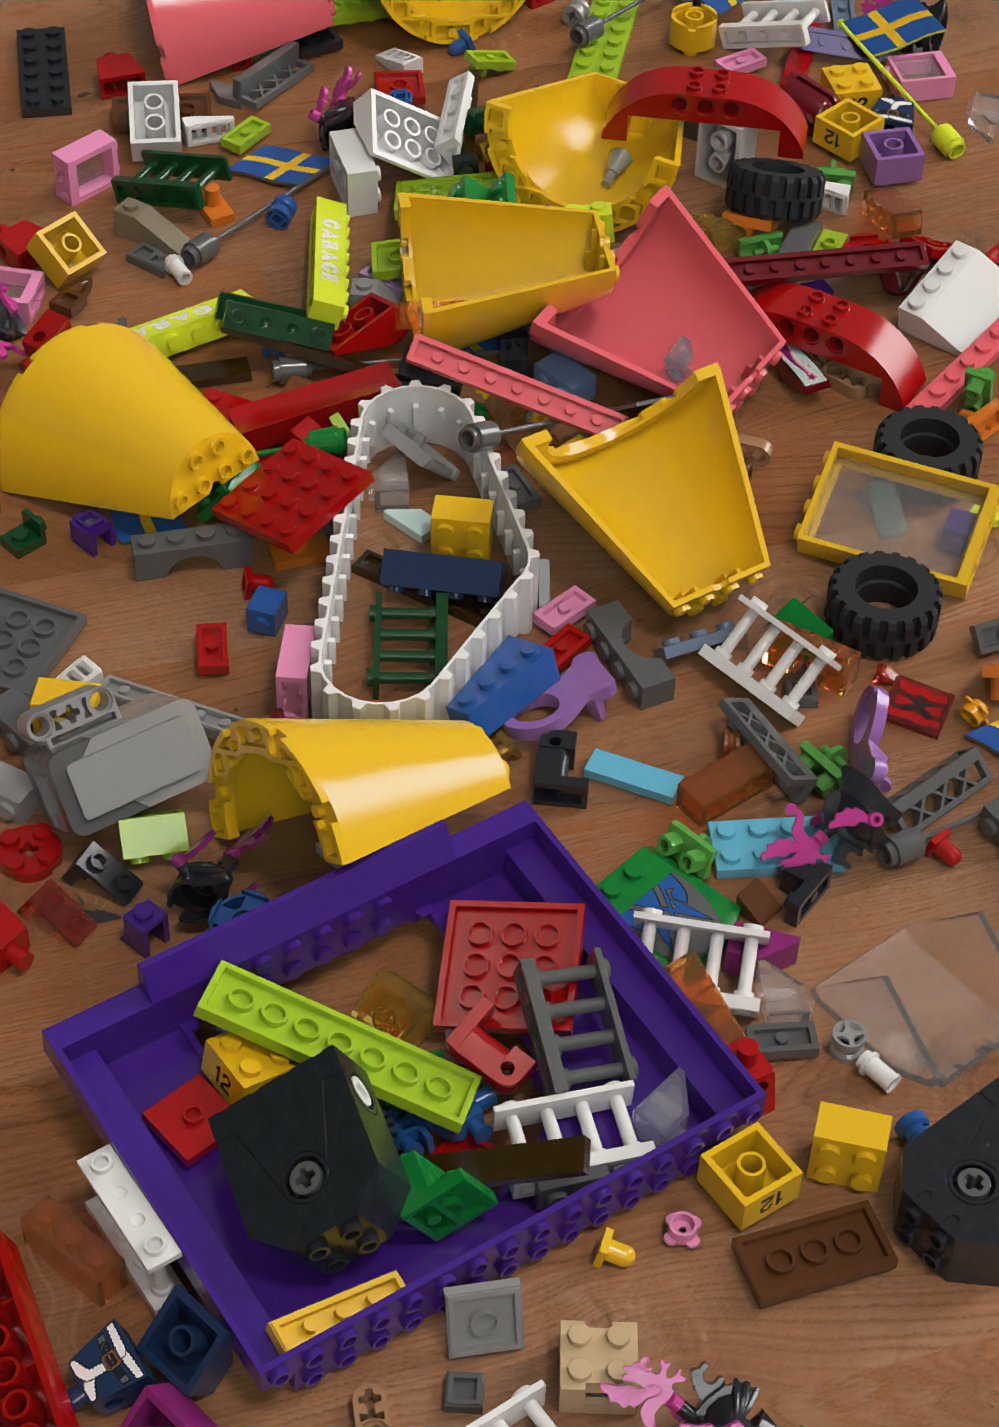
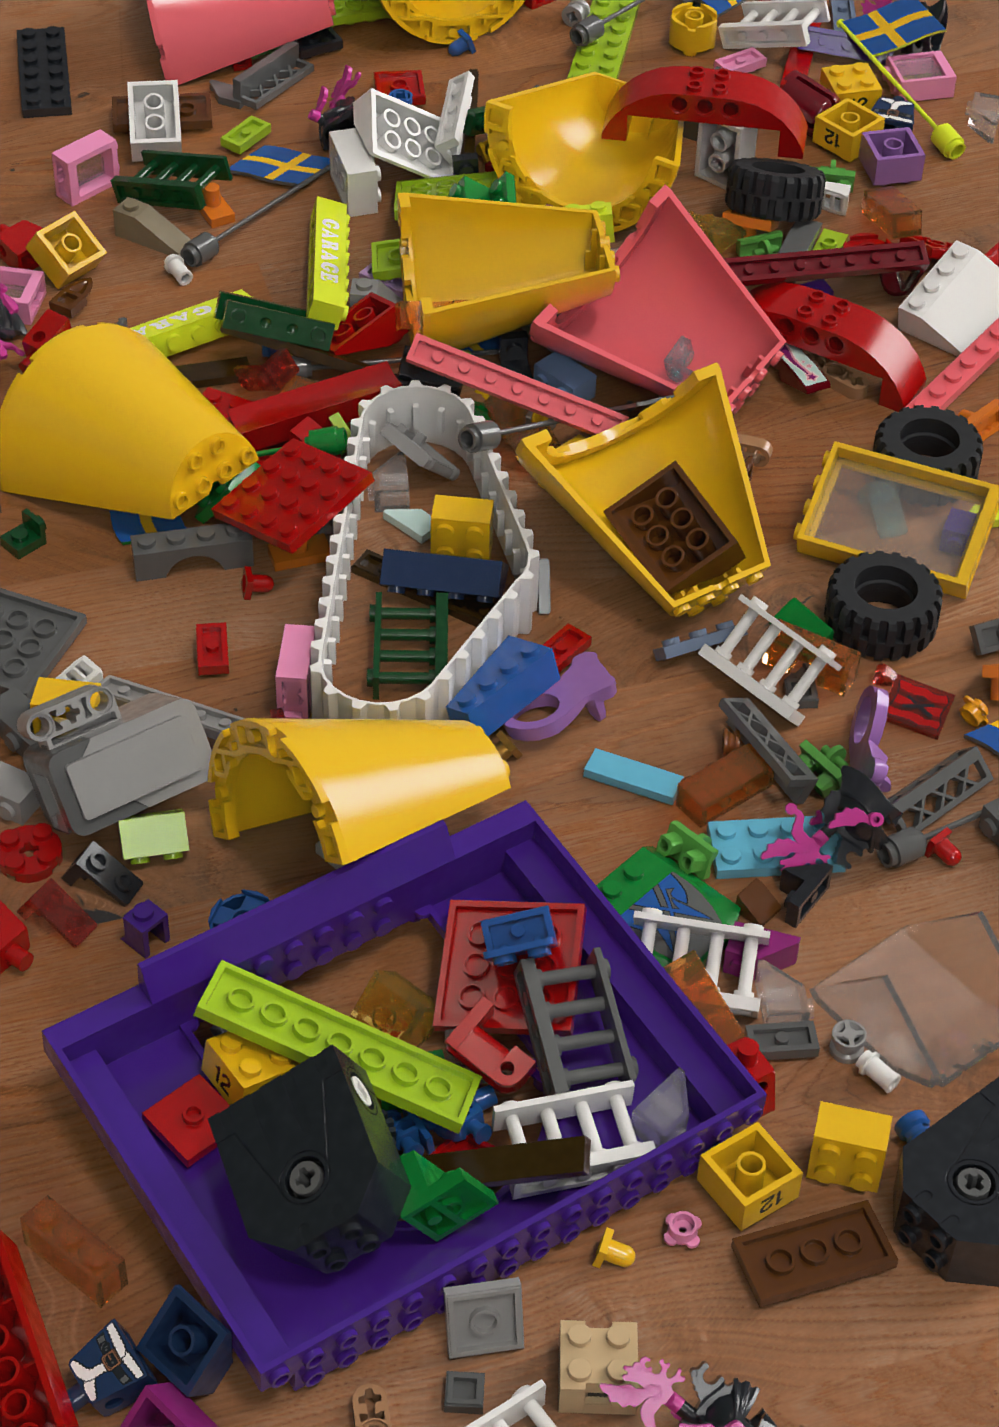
dark purple window [69,508,116,557] -> none
white fence [77,1144,188,1316] -> none
red torso [96,52,146,101] -> none
dark grey tile [126,242,166,279] -> none
black helmet [166,814,274,924] -> none
white slope [181,116,235,148] -> none
blue brick [246,585,288,637] -> none
blue wheel [265,194,297,230] -> none
yellow tile [265,1270,406,1355] -> none
white slope [375,47,423,73] -> none
lime plate [463,50,517,78] -> none
dark grey plate [501,463,541,511] -> none
bright pink plate [532,585,596,636] -> none
black piece [533,730,589,810] -> none
dark grey plate [533,1164,610,1210] -> none
dark grey arch [583,600,676,710] -> none
light grey cone [601,147,632,189] -> none
bright green hips [963,366,996,412] -> none
none -> clear red bracket [233,348,300,391]
none -> blue bracket [480,905,558,967]
none -> reddish brown slope [603,460,746,595]

